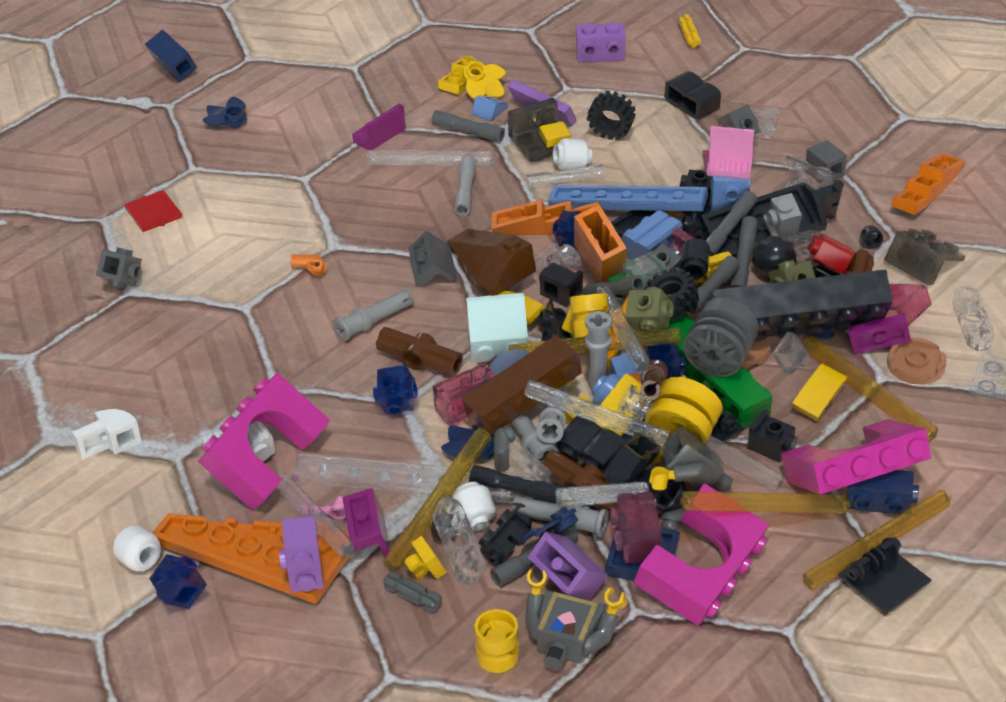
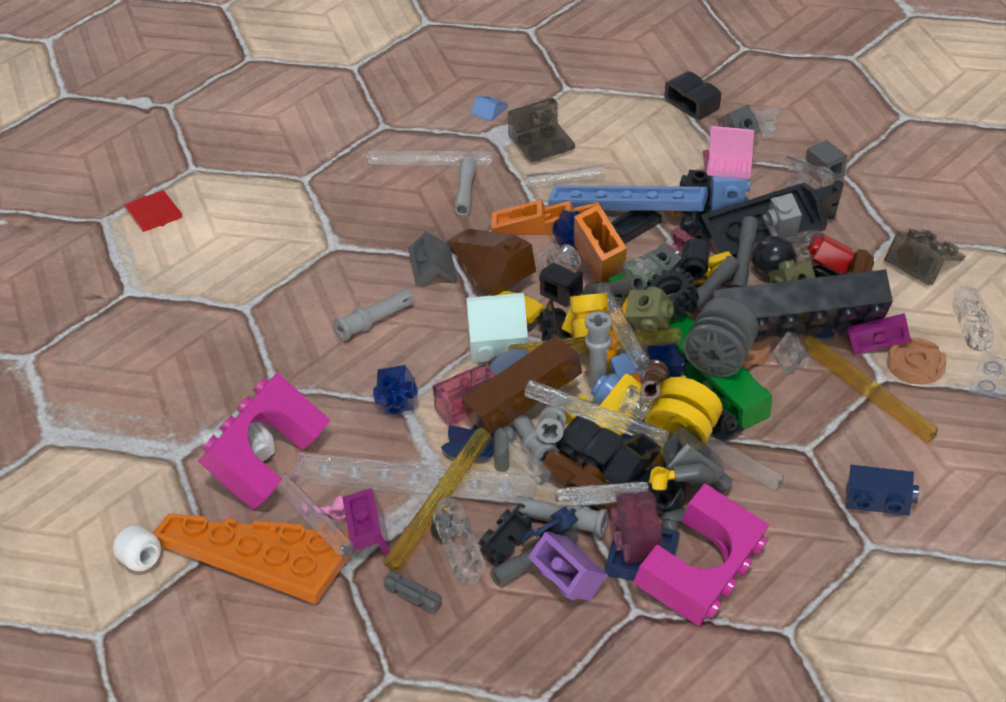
white brick [72,409,142,460] -> none
dark grey brick [96,247,142,288] -> none
dark blue brick [145,29,197,82] -> none
clear blue brick [149,554,207,609] -> none
dark blue plate [202,97,247,127] -> none
medium lavender brick [279,516,324,592] -> none
orange arm [291,254,327,276] -> none
magenta panel [352,103,406,152] -> none
reddish brown piece [376,326,463,376] -> none
yellow tile [404,535,447,580] -> none
dark grey piece [432,110,505,142] -> none
yellow slope [438,56,484,95] -> none
white head [451,482,496,531] -> none
yellow plate [463,61,506,100] -> none
black piece [469,465,563,505] -> none
yellow wheel [474,609,519,673] -> none
medium lavender tile [507,80,576,126] -> none
dark grey torso [525,569,628,670] -> none
yellow tile [539,121,571,148] -> none
white head [552,138,592,172] -> none
medium lavender brick [576,22,626,62] -> none
black tyre [587,91,636,140] -> none
medium blue brick [622,210,683,268] -> none
yellow axle [678,14,701,49] -> none
clear yellow axle [680,491,850,514] -> none
dark grey piece [705,190,758,257] -> none
black brick [747,409,798,463] -> none
dark pink arch [781,419,932,494] -> none
yellow slope [792,363,848,422] -> none
clear yellow axle [802,490,951,590] -> none
black hinge [838,537,932,615] -> none
black hinge [860,225,883,249] -> none
clear pink piece [889,283,932,326] -> none
orange slope [891,152,966,215] -> none

